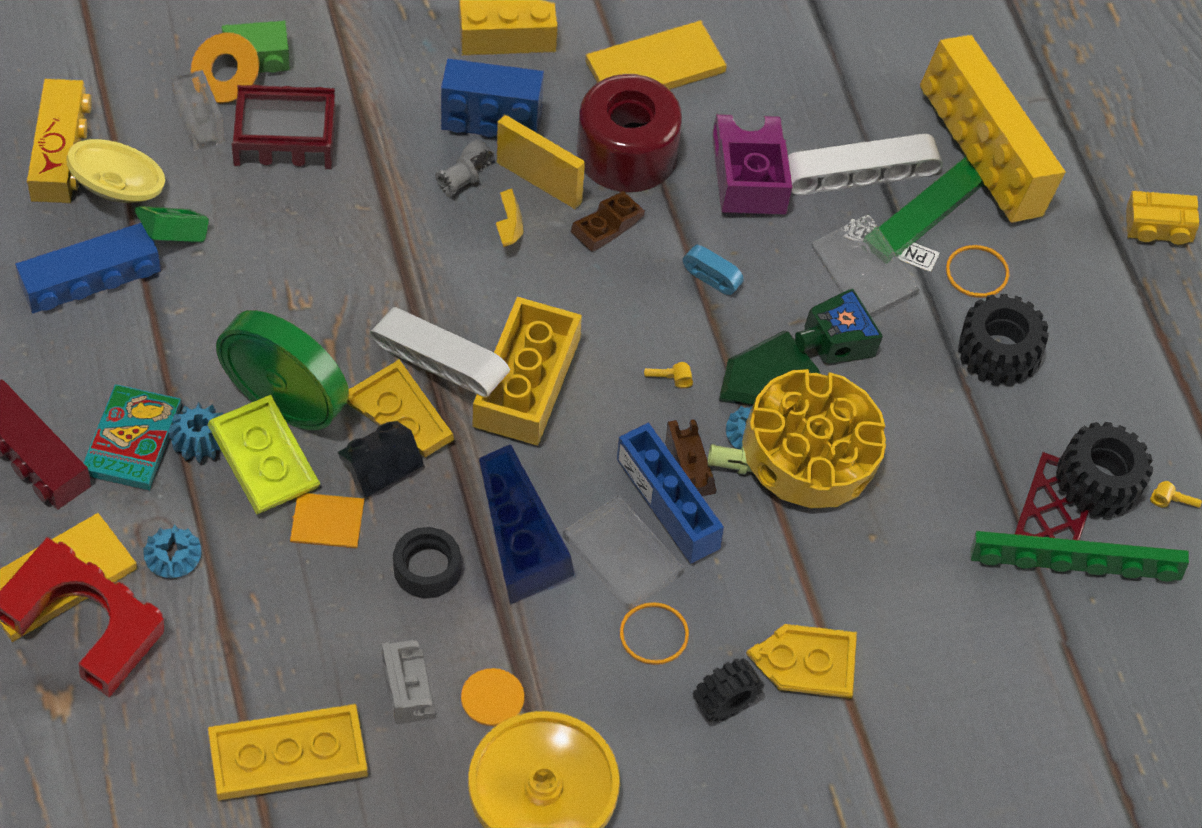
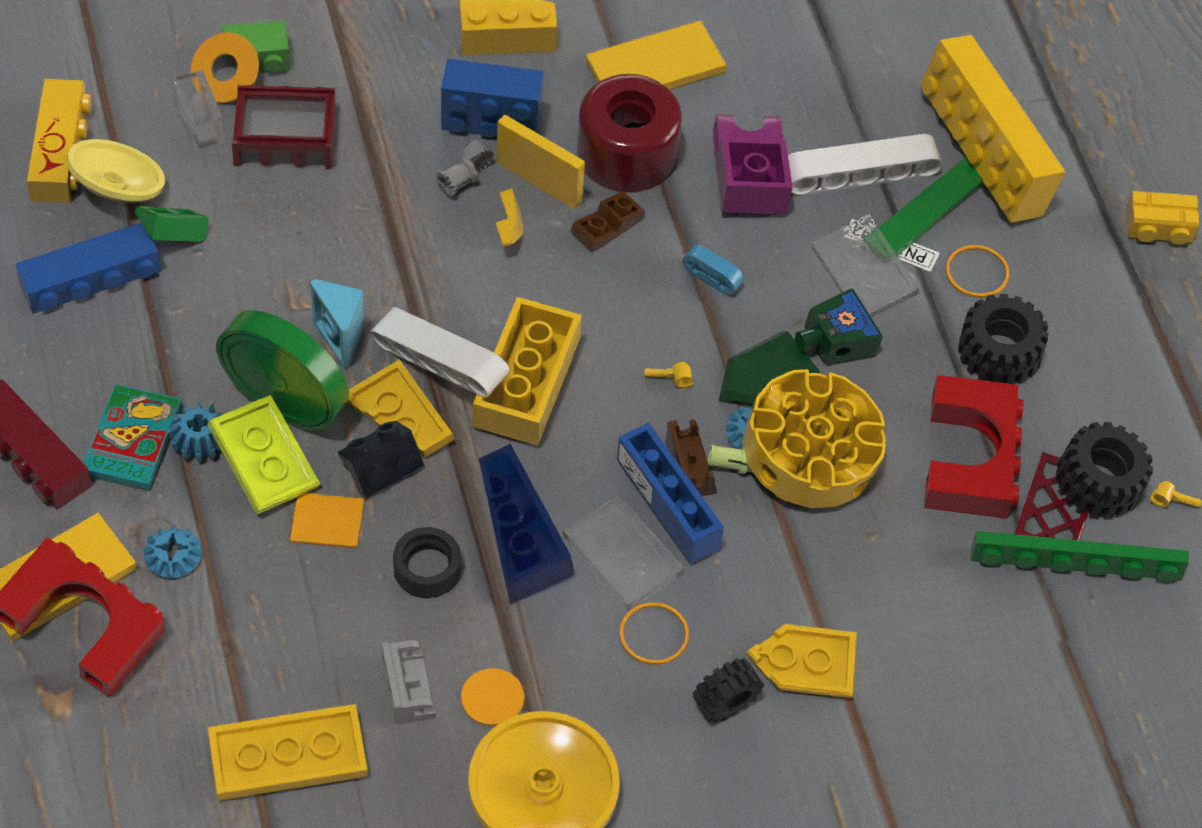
none -> medium azure slope [310,279,365,370]
none -> red arch [924,375,1024,519]

